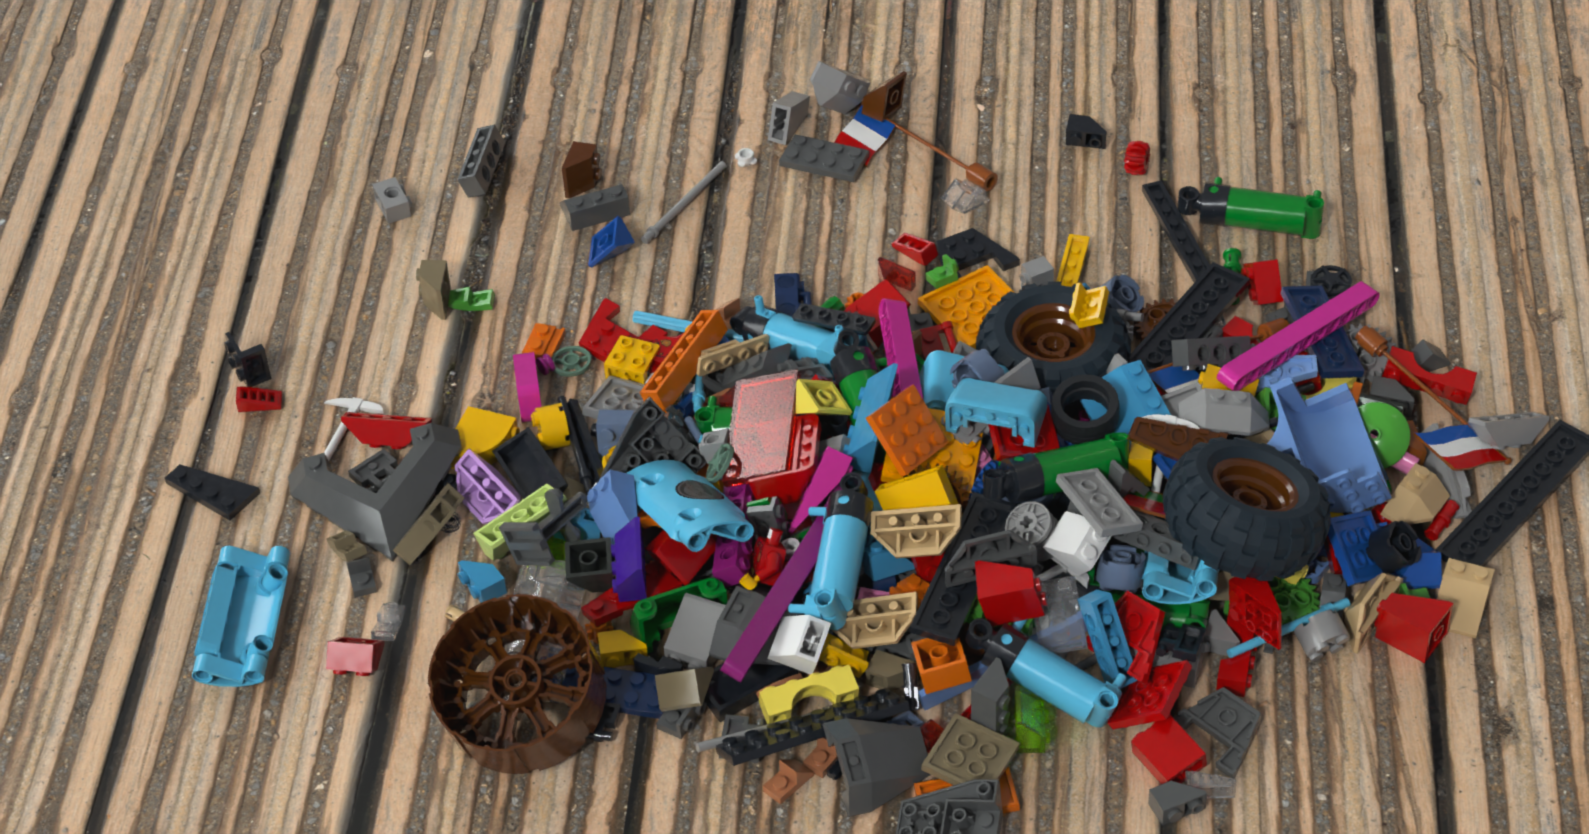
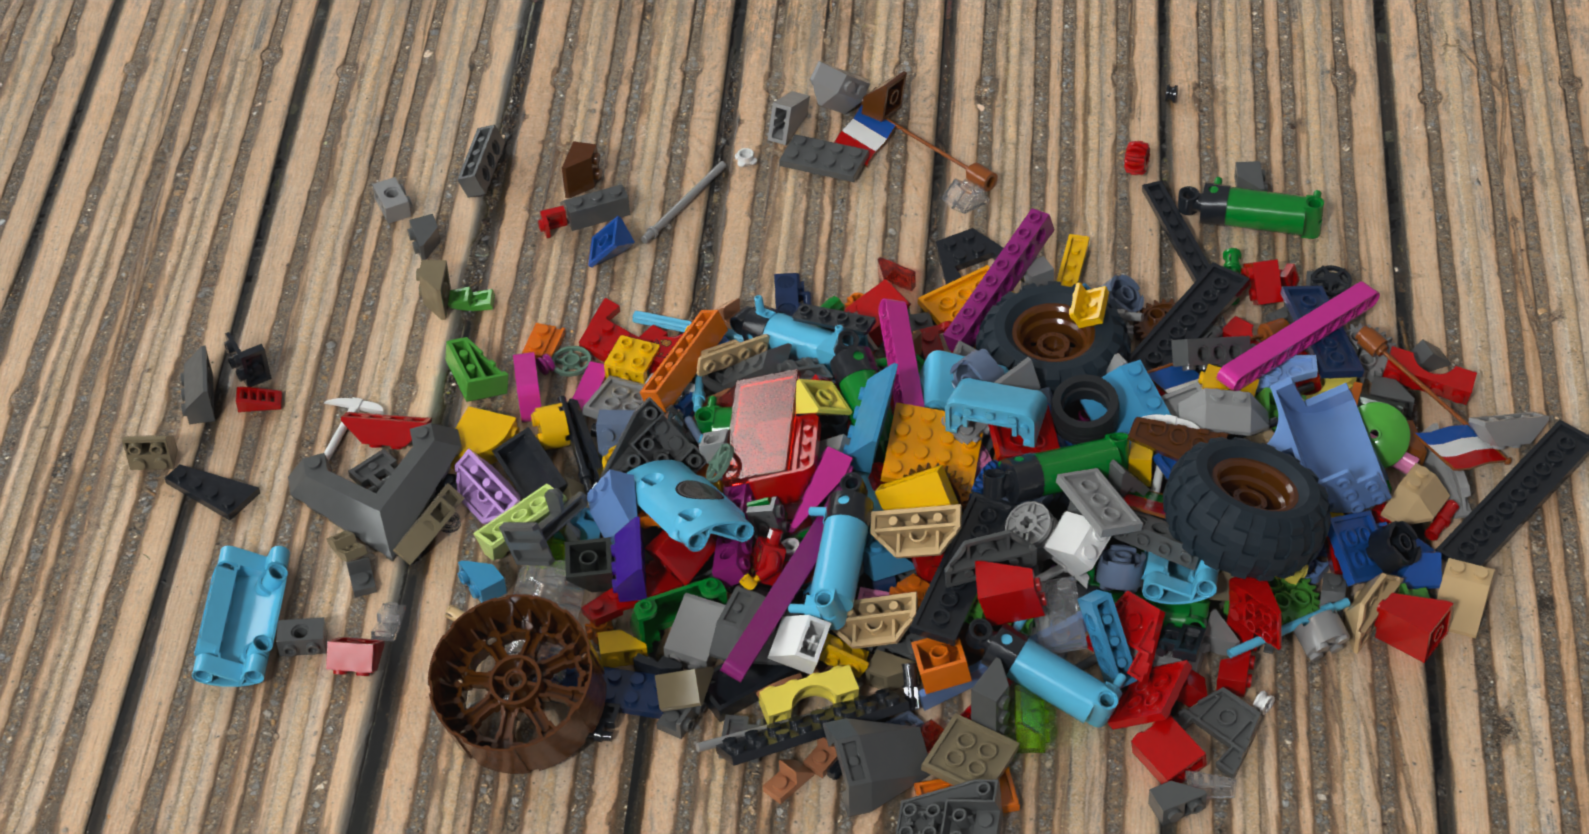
orange plate [866,384,949,477] -> none
red slope [891,232,938,266] -> none
bright green bracket [925,254,959,289] -> none
black slope [1066,114,1107,149] -> none
none -> dark tan slope [122,435,178,470]
none -> dark grey slope [180,345,215,425]
none -> dark grey brick [276,617,328,657]
none -> dark grey slope [407,214,440,260]
none -> bright green wedge [445,337,509,402]
none -> red bracket [538,205,567,238]
none -> dark pink tile [572,361,606,413]
none -> magenta brick [943,208,1055,351]
none -> black bush [1165,84,1178,103]
none -> red brick [1177,669,1207,707]
none -> dark grey slope [1234,161,1268,191]
none -> white bush [1253,691,1275,715]
none -> red tile [1279,263,1300,287]

